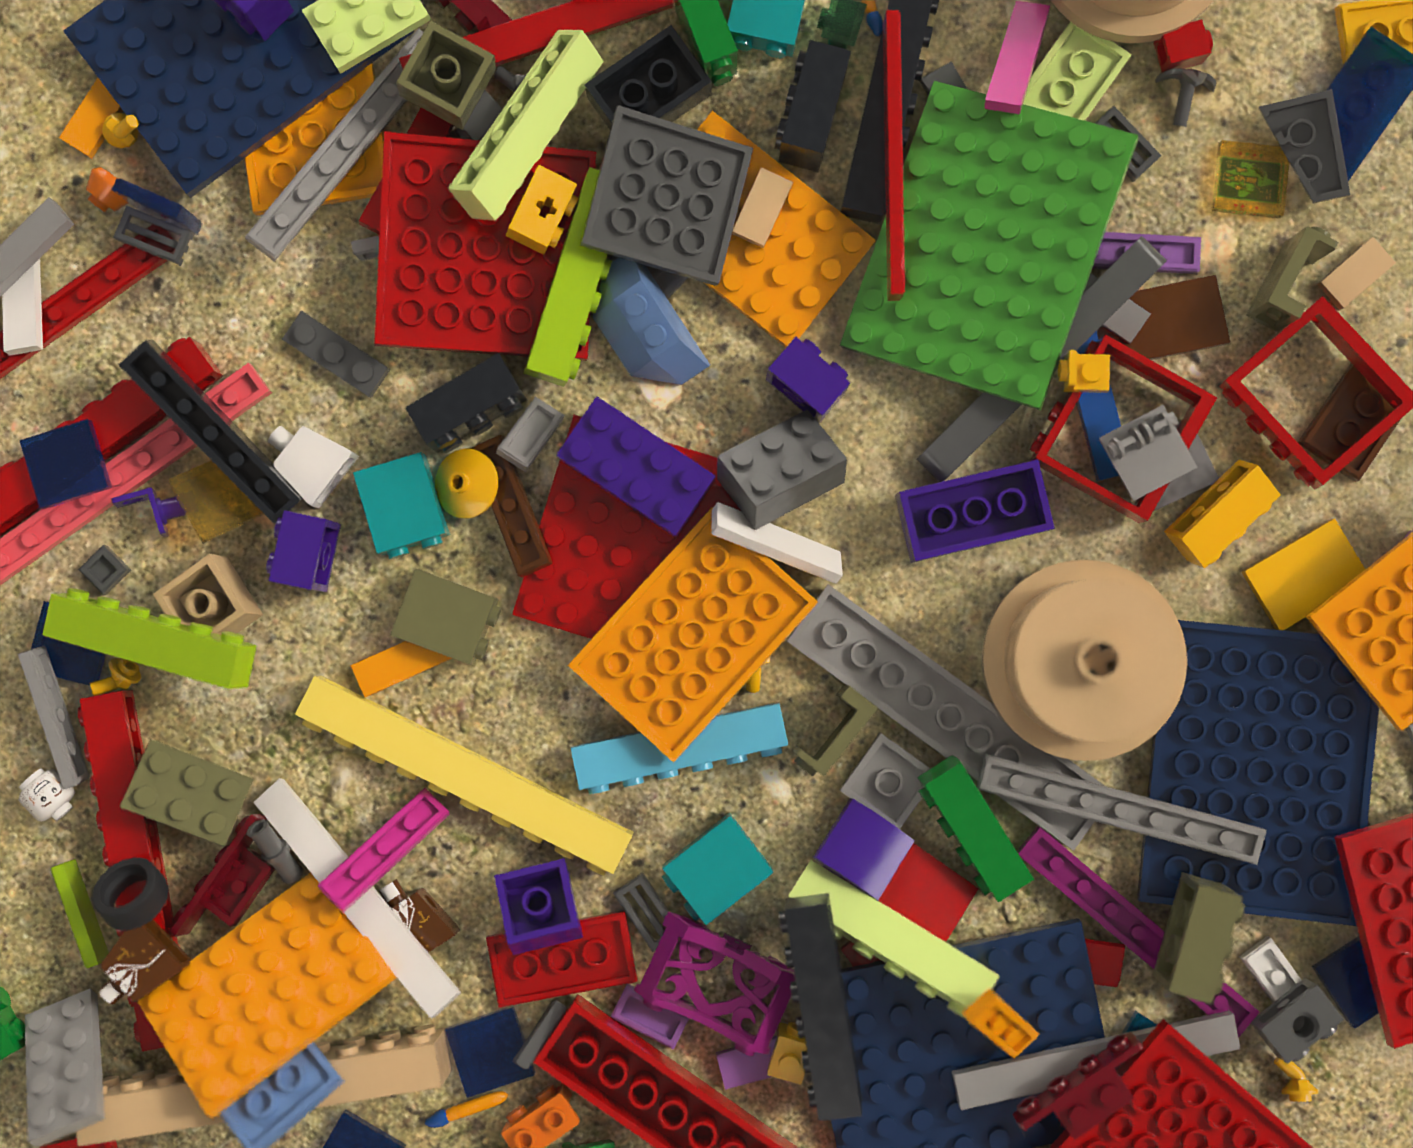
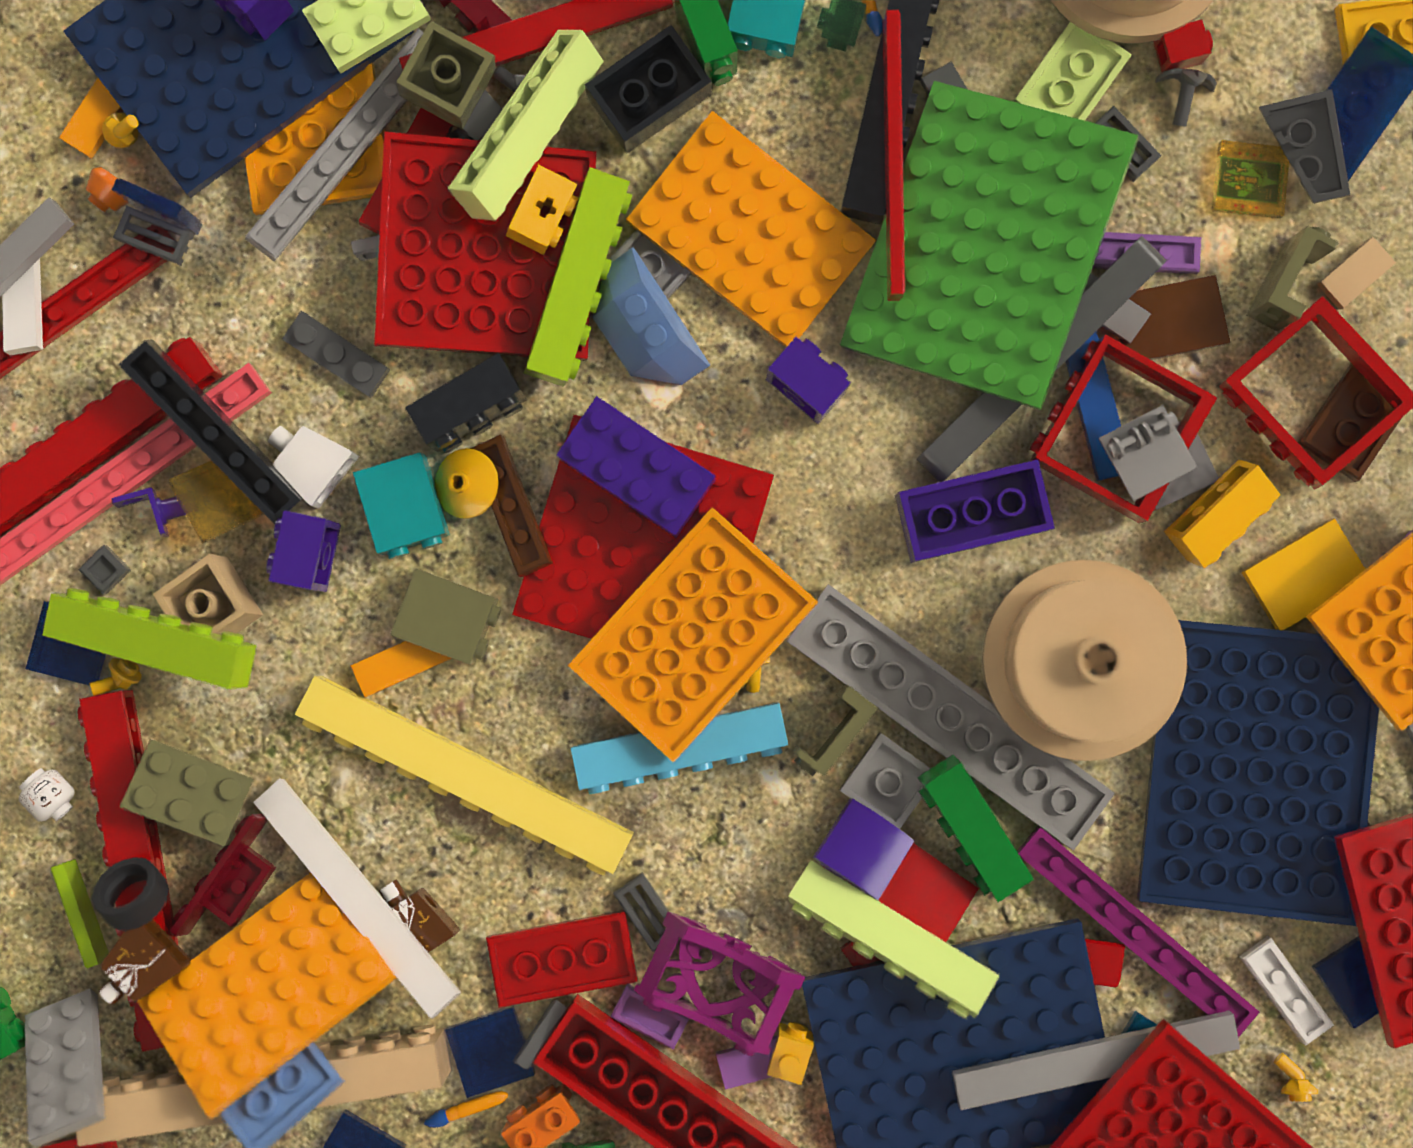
light grey tile [18,646,90,789] -> none
clear blue tile [19,419,112,509] -> none
dark grey pin [247,819,304,884] -> none
dark pink tile [317,788,449,913] -> none
dark purple brick [494,858,583,955] -> none
light grey tile [496,397,565,472] -> none
dark grey plate [580,105,753,286] -> none
teal brick [661,813,774,925] -> none
white tile [712,502,843,583] -> none
dark grey brick [717,409,847,530] -> none
tan tile [732,167,793,248] -> none
black brick [774,40,851,173] -> none
black brick [779,893,863,1121] -> none
light orange tile [962,988,1039,1059] -> none
light grey tile [976,754,1267,865] -> none
dark pink tile [985,0,1050,114] -> none
dark red bracket [1013,1032,1143,1140] -> none
yellow bracket [1058,350,1110,393] -> none
olive brick [1153,872,1244,1004] -> none
dark grey brick [1251,978,1344,1064] -> none

